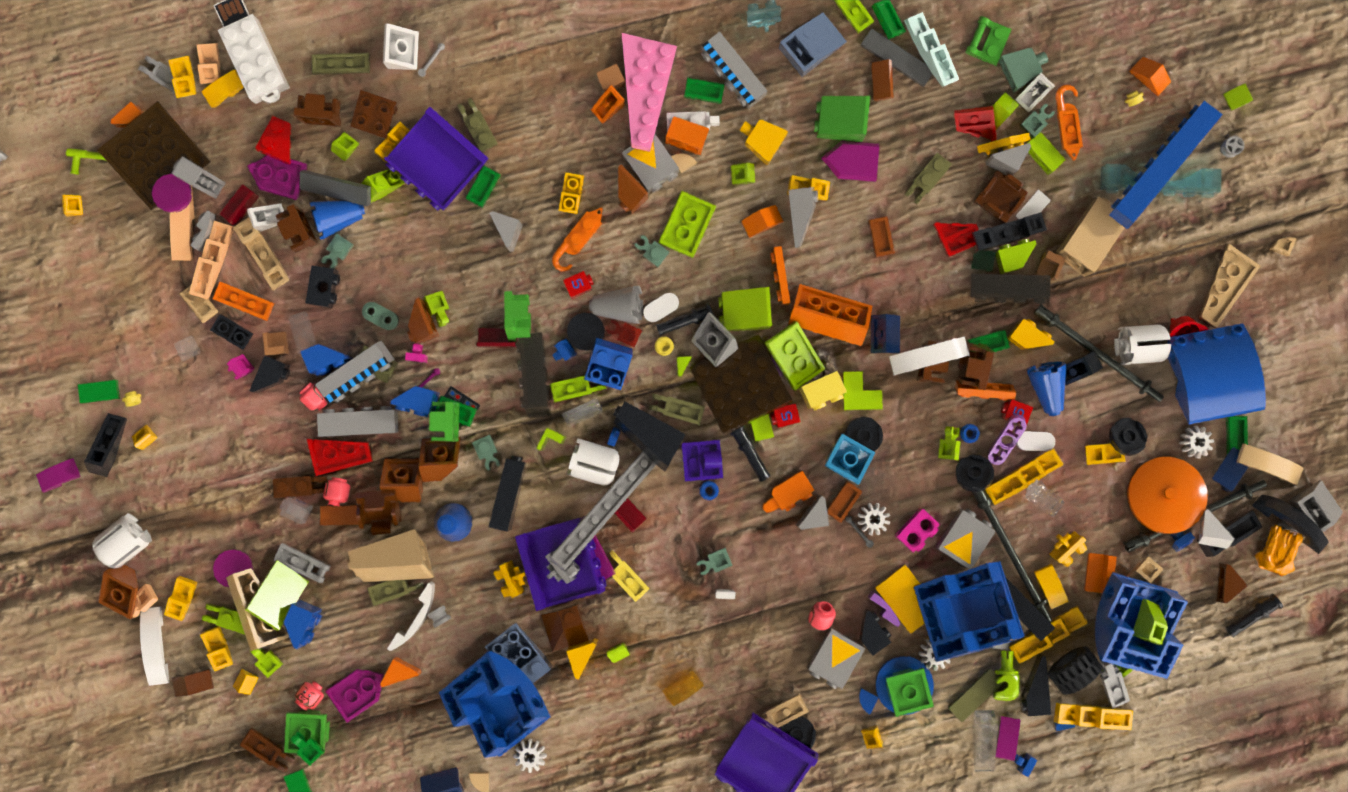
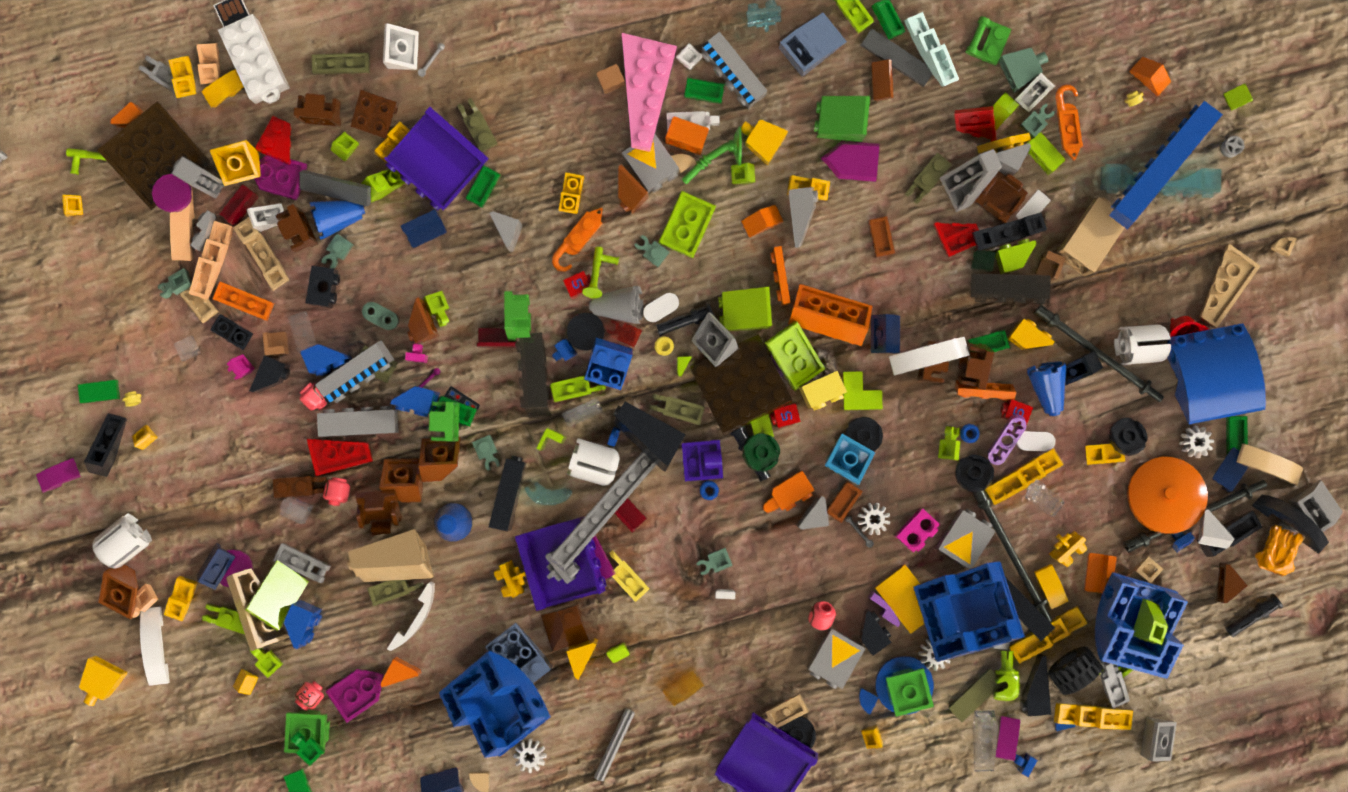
reddish brown slope [172,669,214,697] -> none
yellow slope [200,626,233,671] -> none
reddish brown hinge [239,728,295,772] -> none
dark orange tile [320,505,358,526] -> none
light grey wheel [427,605,451,628] -> none
orange slope [591,85,625,124] -> none
none -> yellow torso [79,656,128,706]
none -> sand green plate [158,268,192,299]
none -> dark blue panel [197,543,235,590]
none -> yellow slope [210,140,261,186]
none -> dark blue panel [400,209,447,248]
none -> clear light blue piece [525,482,572,506]
none -> lime piece [582,246,619,299]
none -> light grey axle [594,708,635,781]
none -> white tile [676,43,703,71]
none -> bright green dish [682,127,742,184]
none -> dark green tile [742,433,780,472]
none -> light grey wedge [940,149,1002,212]
none -> light grey slope [1141,717,1177,762]

